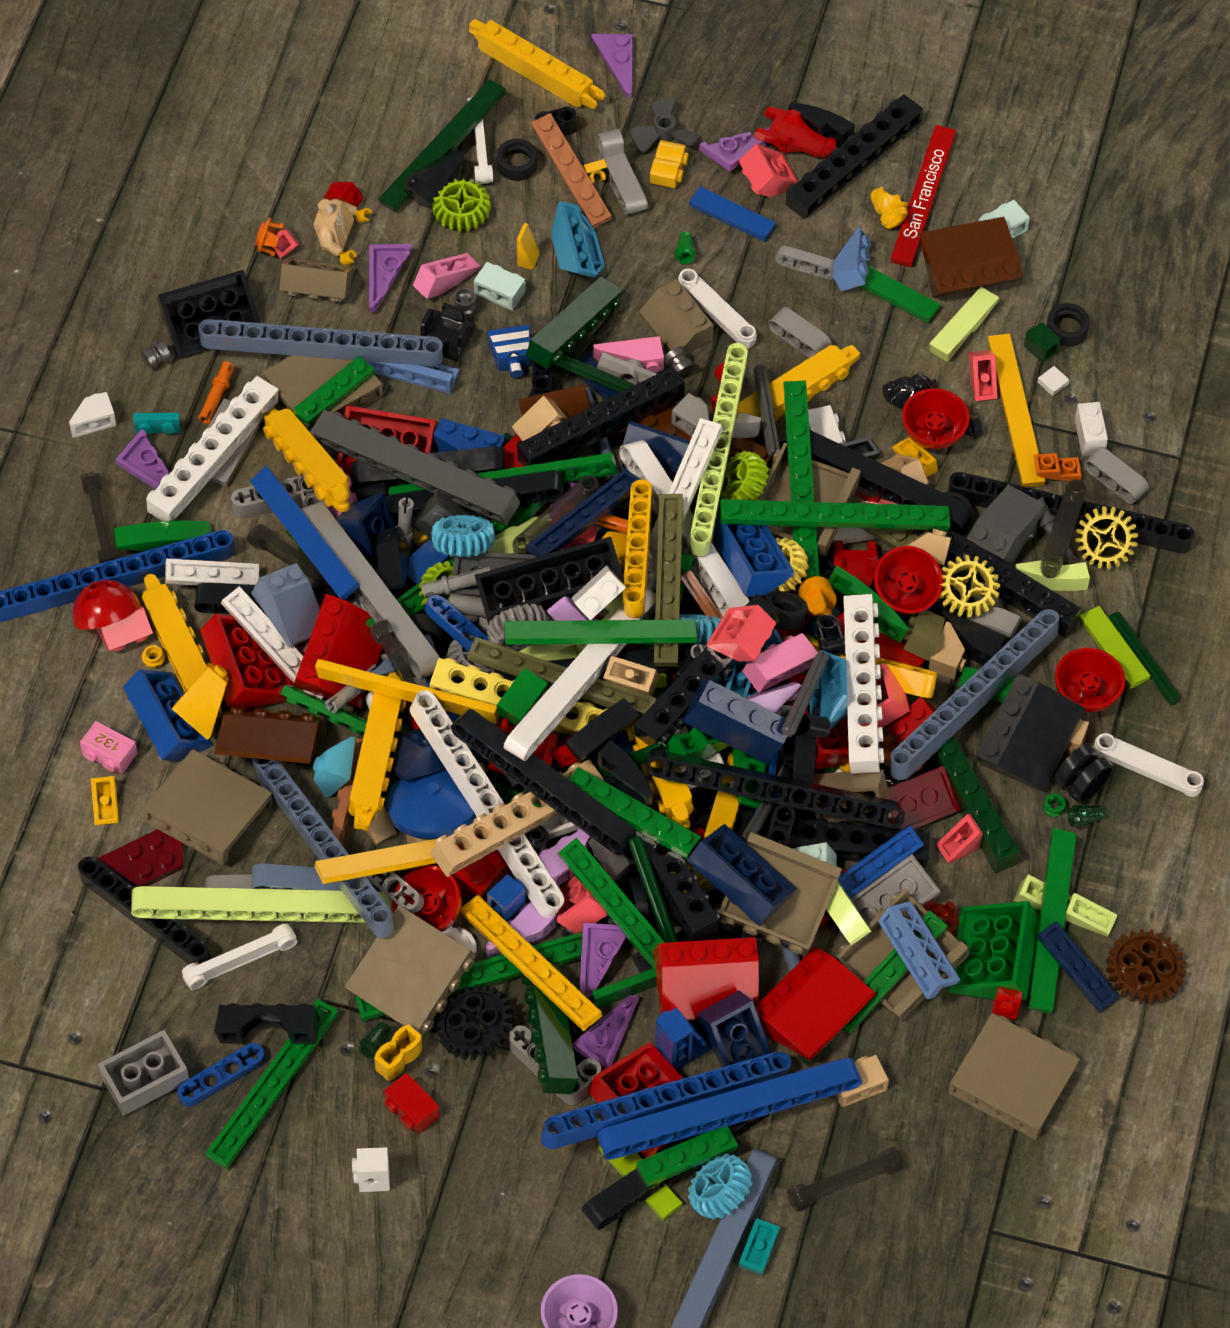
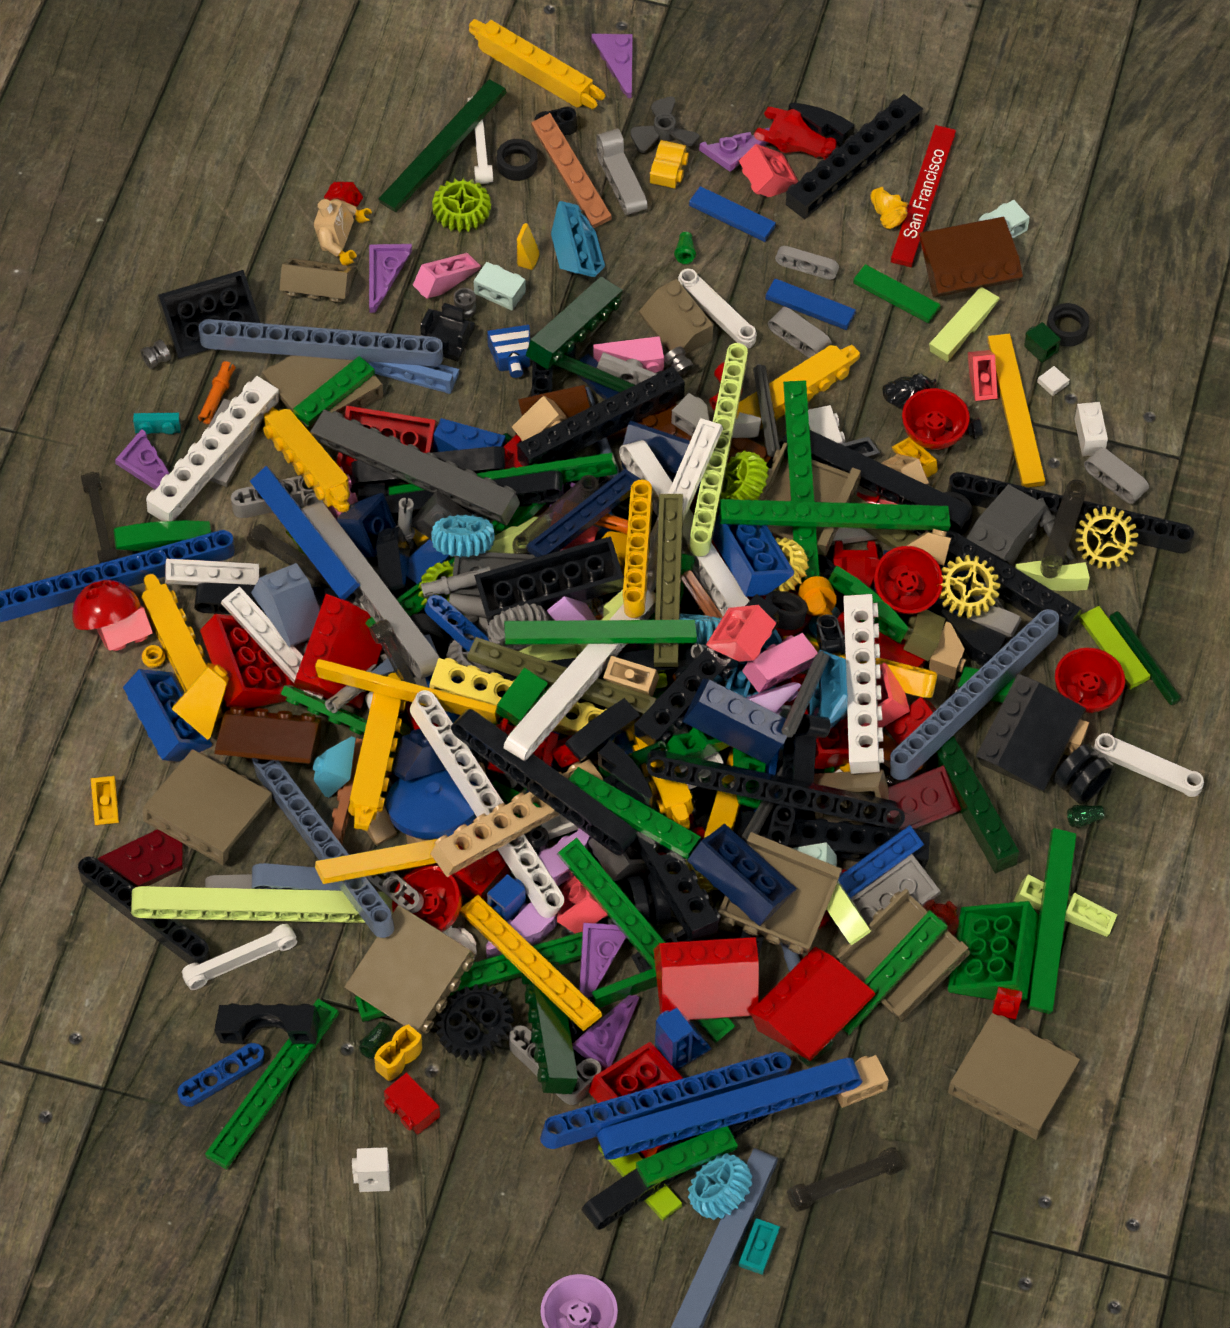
white slope [69,392,116,438] -> none
bright pink brick [80,721,138,775] -> none
light grey brick [97,1030,189,1116] -> none
orange piece [255,217,285,256] -> none
coral slope [272,227,300,258] -> none
black slope [403,150,466,206] -> none
white brick [572,566,625,620] -> none
yellow tile [582,159,607,184] -> none
dark green axle [628,836,679,943] -> none
dark blue slope [697,990,771,1081] -> none
medium blue slope [832,227,871,291] -> none
medium blue fence [878,901,960,1000] -> none
coral slope [936,814,983,863] -> none
orange slope [1034,453,1081,481] -> none
dark blue tile [1037,921,1119,1013] -> none
green bush [1043,793,1066,817] -> none
reddish brown gear [1106,929,1186,1005] -> none
none -> blue tile [765,279,856,330]

